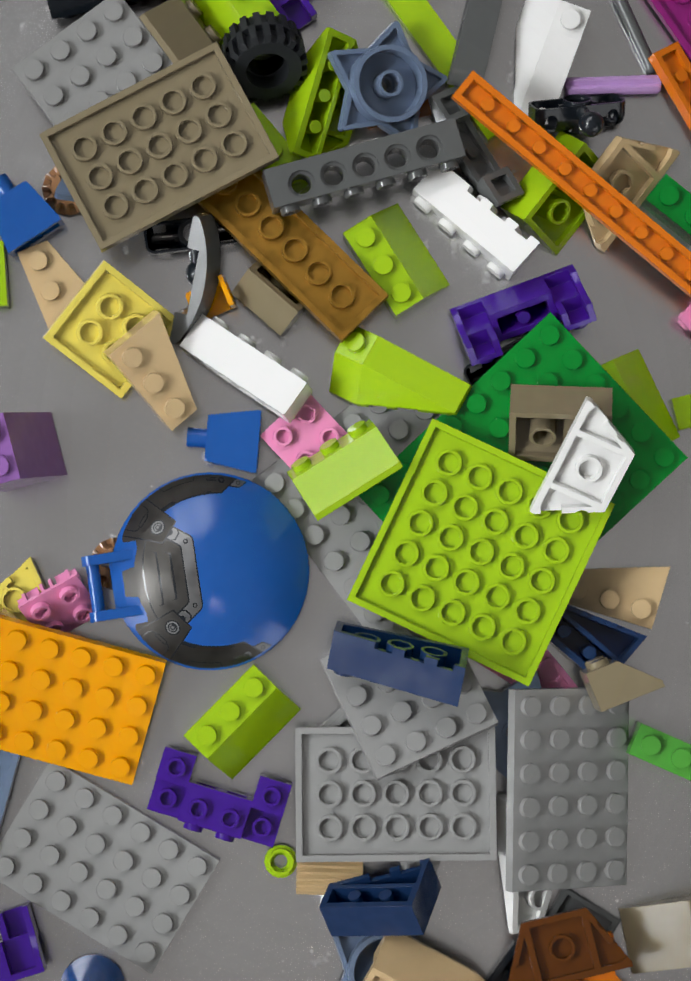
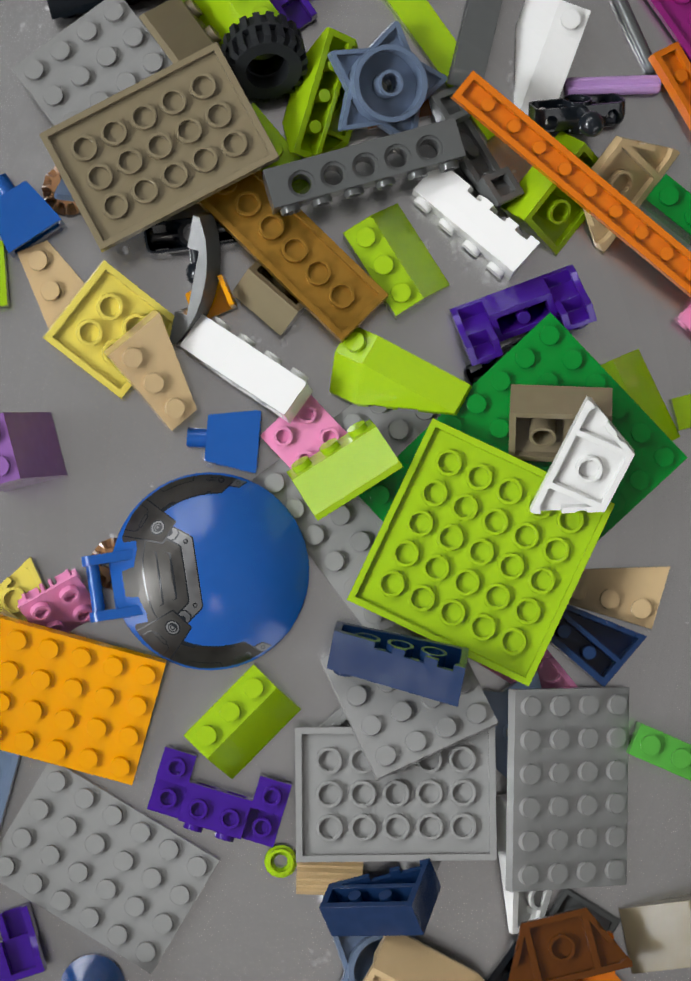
dark tan slope [579,655,665,712] -> none

